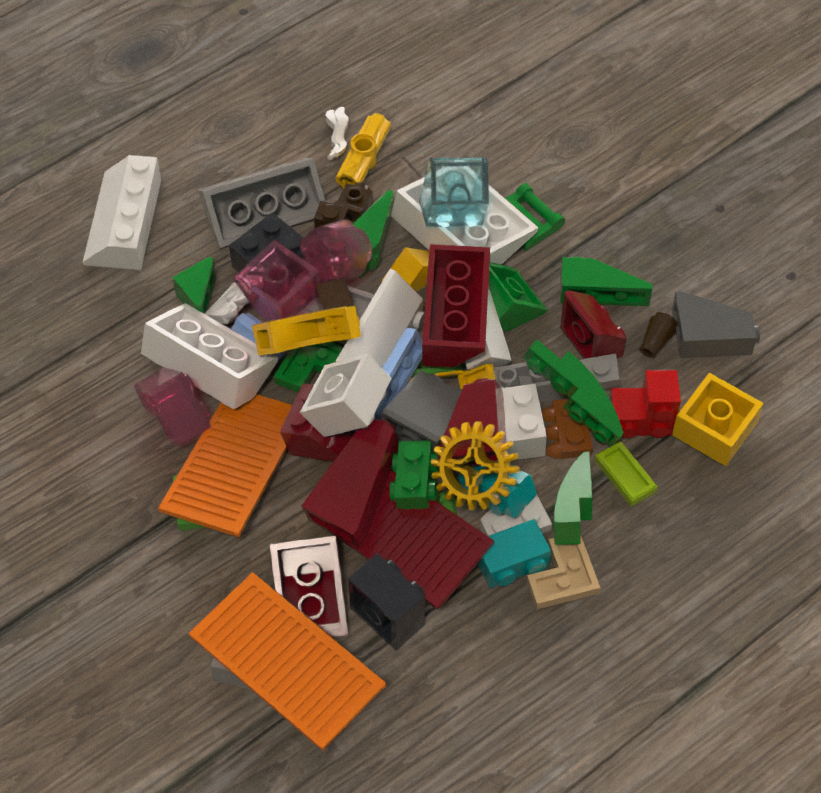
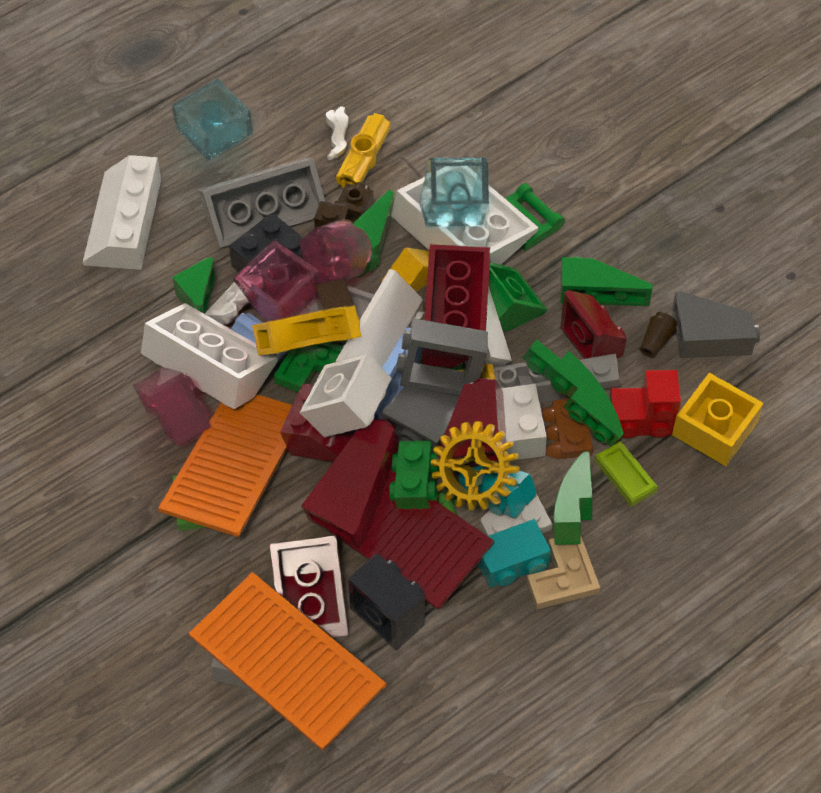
none -> clear light blue brick [172,78,253,160]
none -> dark grey window [396,318,488,396]

